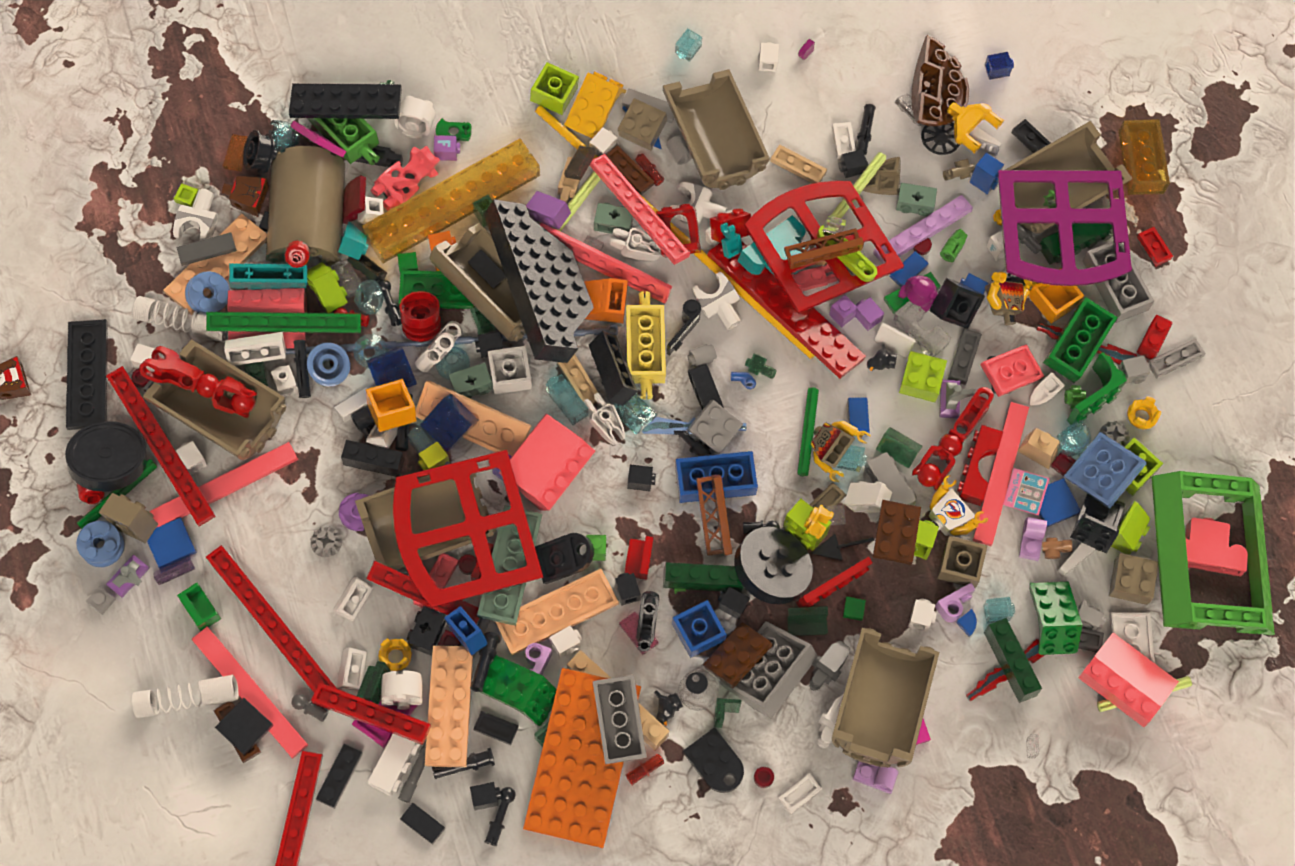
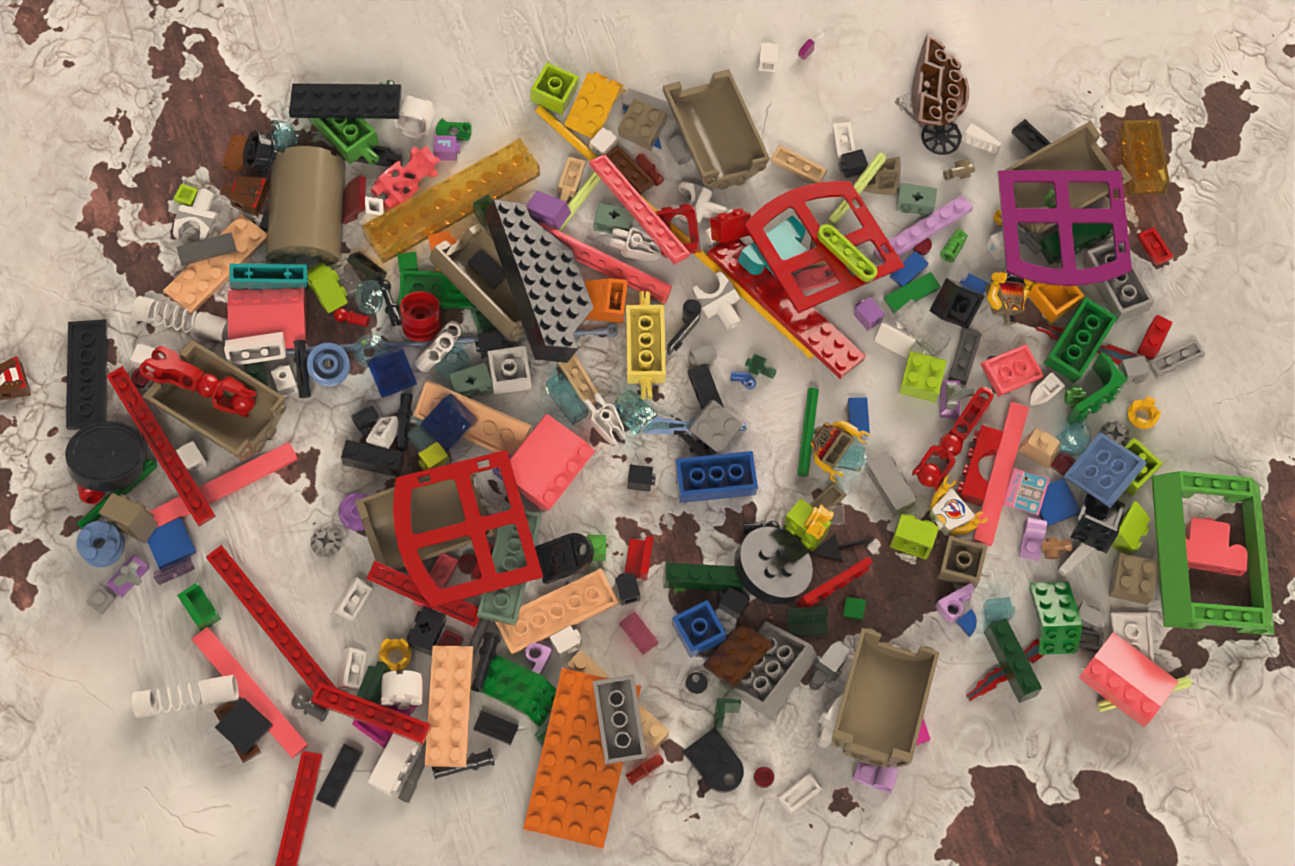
medium blue wheel [185,271,230,313] -> none
green tile [206,312,361,333] -> none
red head [284,240,310,268] -> none
dark pink tile [291,121,346,157] -> none
white slope [334,387,368,423] -> none
teal slope [338,221,369,260] -> none
light orange piece [366,379,416,432] -> none
black tile [400,803,445,845] -> none
blue brick [444,606,488,655] -> none
black brick [470,782,501,811] -> none
black pin [484,787,516,846] -> none
clear smoke tile [564,145,597,180] -> none
black brick [589,330,638,406] -> none
black connector [636,591,659,652] -> none
black animal [654,690,683,726] -> none
clear light blue brick [675,28,702,62] -> none
dark orange fence [696,475,732,556] -> none
teal plate [720,222,743,258] -> none
dark orange fence [784,228,864,270] -> none
clear tile [823,215,846,234] -> none
medium lavender brick [829,295,858,328] -> none
white brick [844,481,892,513] -> none
black pin [856,104,876,155] -> none
black animal [866,343,897,371] -> none
reddish brown plate [873,500,921,565] -> none
clear green panel [876,427,923,468] -> none
magenta helmet [898,276,938,314] -> none
white brick [908,599,937,632] -> none
yellow connector [947,102,1004,154] -> none
blue brick [970,153,1004,195] -> none
clear blue brick [984,52,1014,80] -> none

